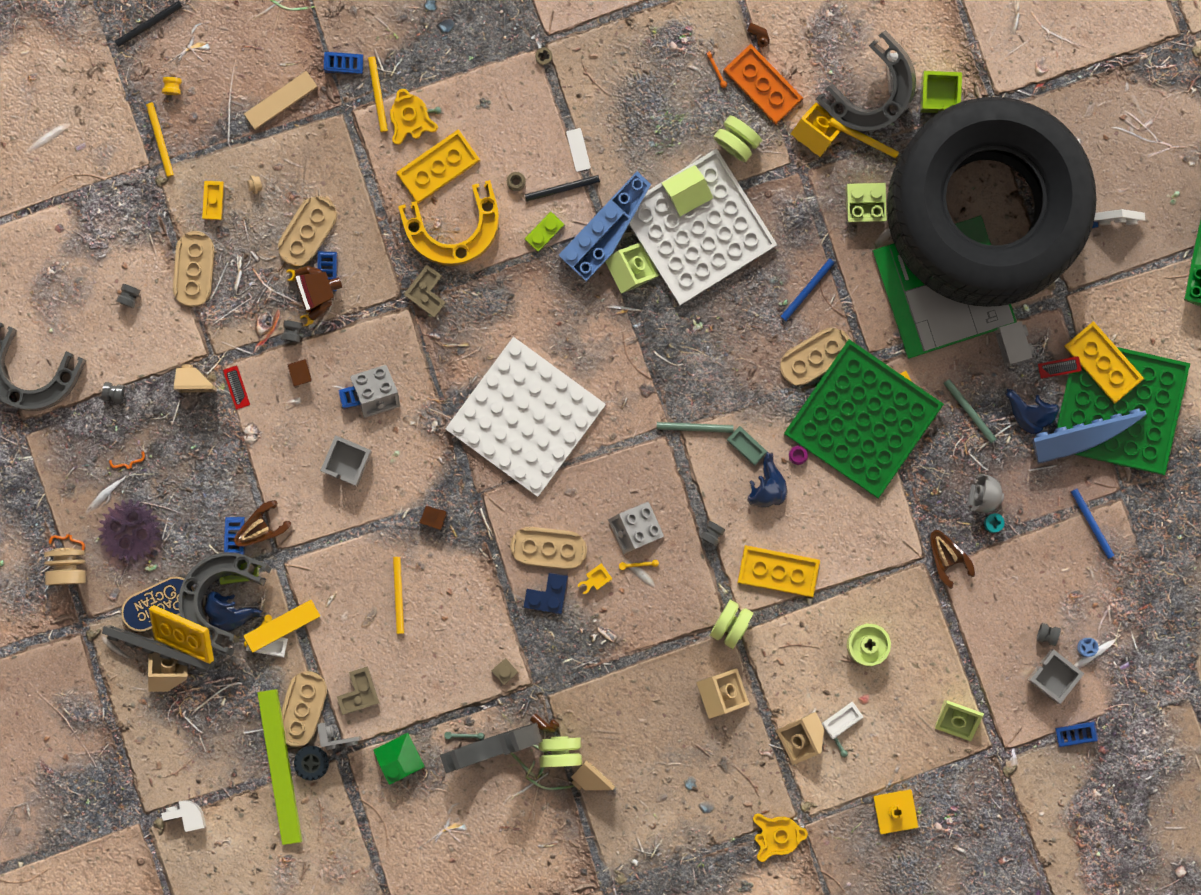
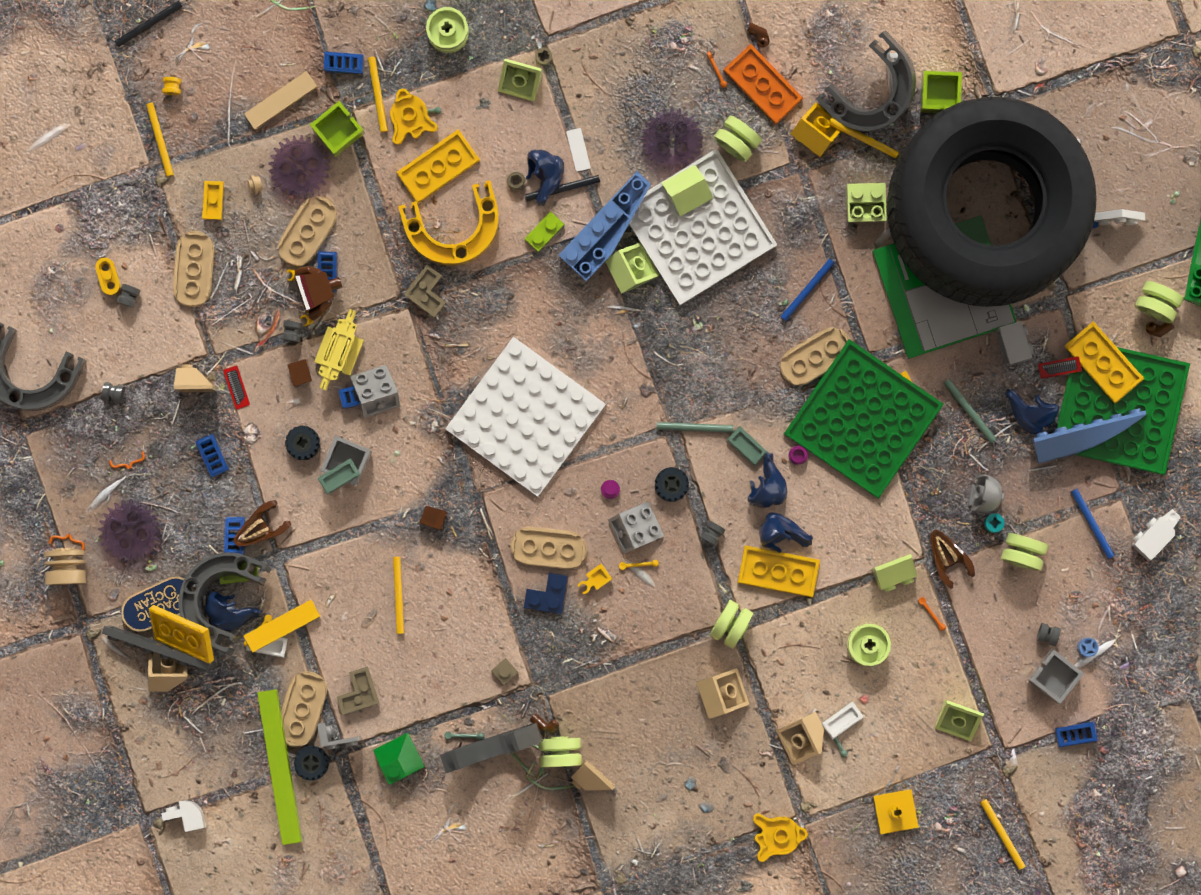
none -> yellow plate [95,258,121,296]
none -> blue slope [195,434,229,477]
none -> gear [268,135,331,198]
none -> black wheel [285,425,320,460]
none -> lime piece [310,101,365,157]
none -> light yellow piece [314,309,364,391]
none -> sand green tile [317,458,361,495]
none -> yellowish green wheel [426,7,469,53]
none -> yellowish green slope [498,59,542,101]
none -> dark blue piece [526,150,564,206]
none -> magenta plate [601,480,620,499]
none -> clear purple gear [641,107,703,170]
none -> black wheel [655,467,689,502]
none -> dark blue piece [759,512,813,553]
none -> yellowish green slope [872,554,917,592]
none -> orange hinge [918,597,946,631]
none -> yellow bar [980,799,1026,870]
none -> yellowish green wheel [1000,533,1049,571]
none -> white hinge [1132,509,1181,561]
none -> yellowish green wheel [1134,281,1184,323]
none -> reddish brown arm [1146,321,1175,337]

